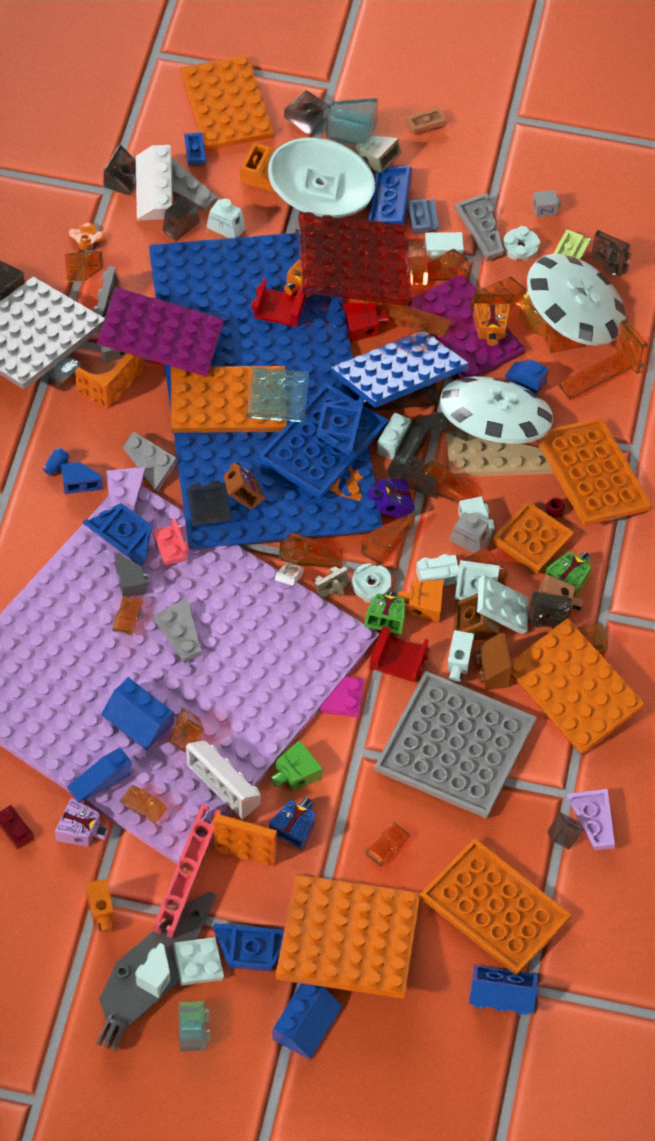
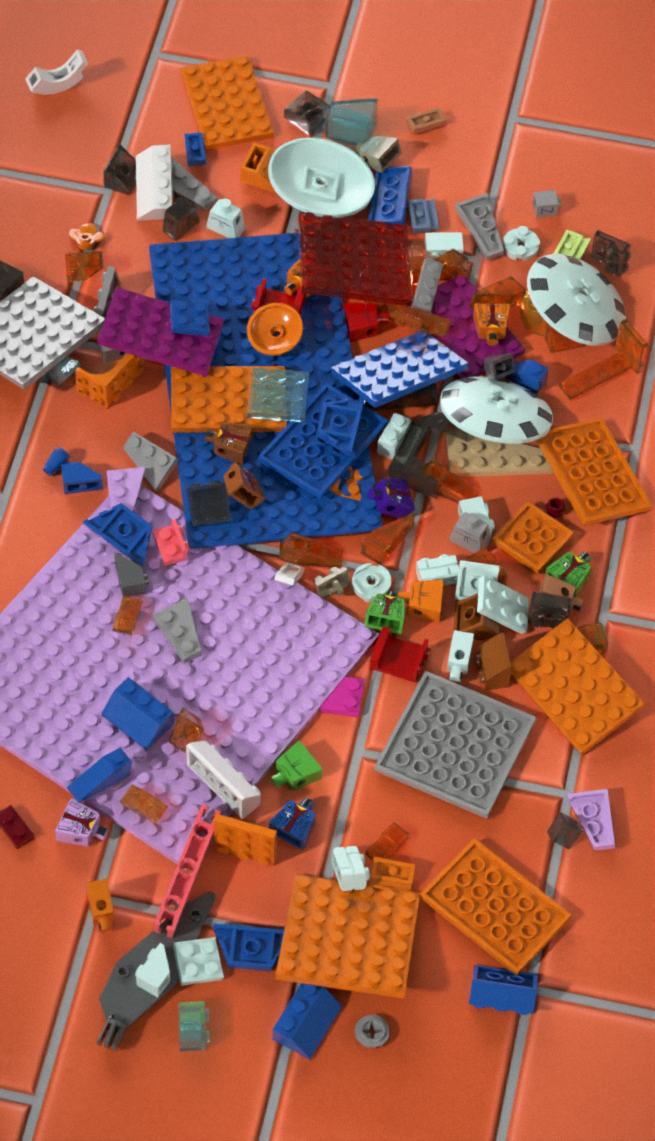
none -> white arch [25,50,88,95]
none -> blue plate [170,300,210,336]
none -> dark orange torso [205,422,253,465]
none -> orange dish [247,303,303,356]
none -> light aqua brick [332,846,370,891]
none -> light grey gear [355,1015,390,1049]
none -> orange plate [369,857,415,892]
none -> light grey plate [411,257,443,314]
none -> dark grey slope [484,353,516,380]

